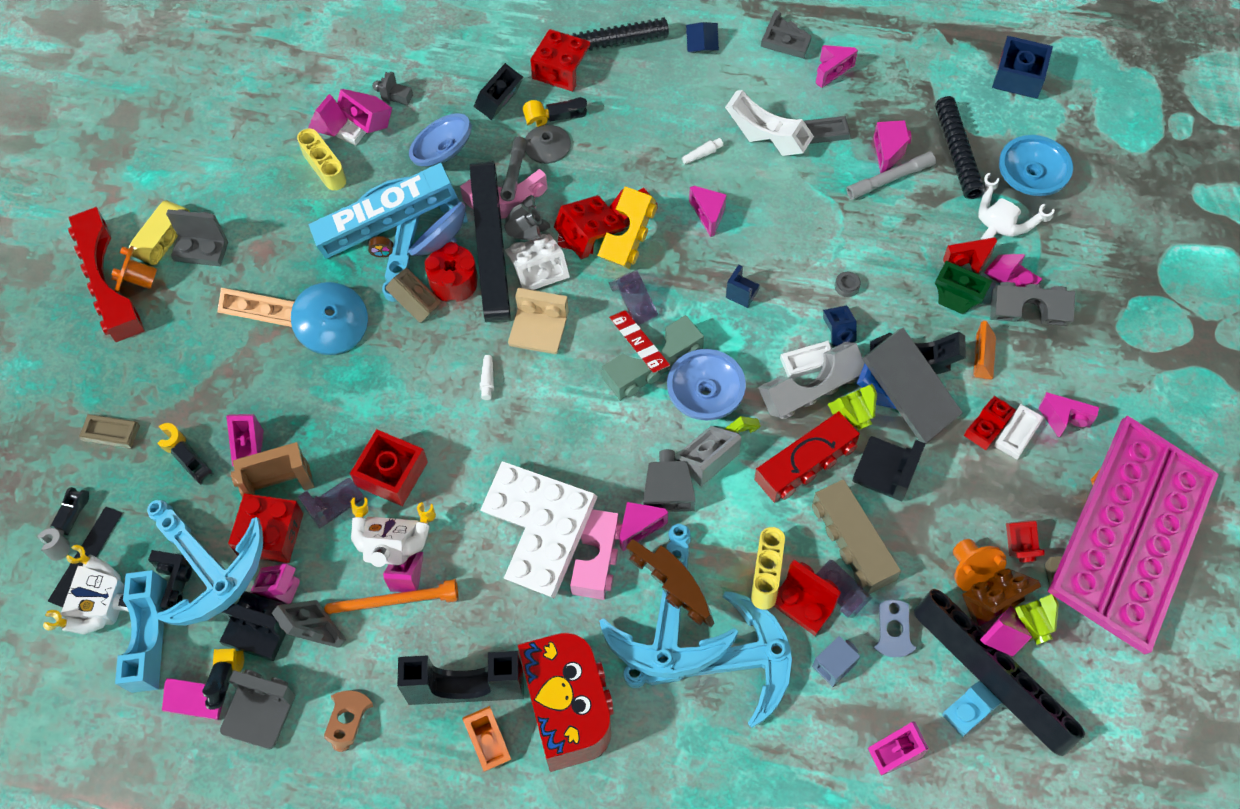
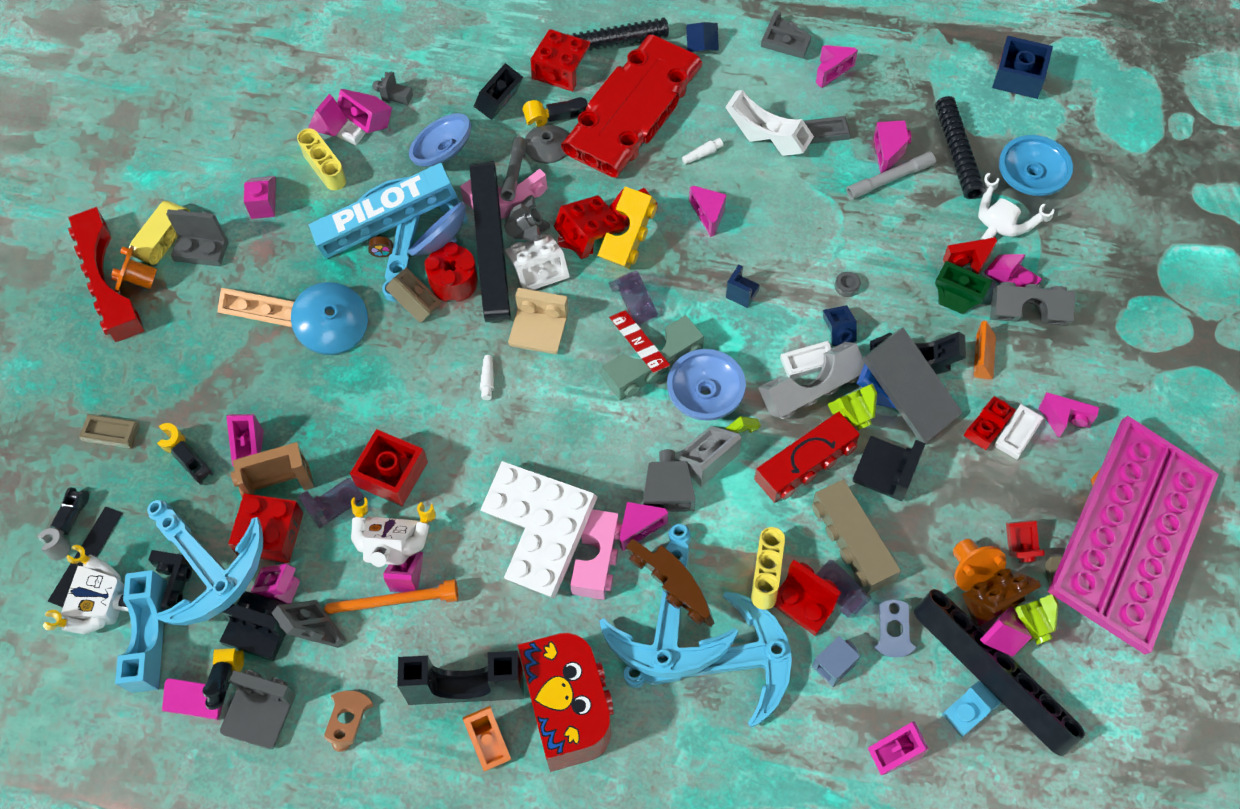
none -> dark pink slope [244,176,276,219]
none -> red panel [561,35,703,178]

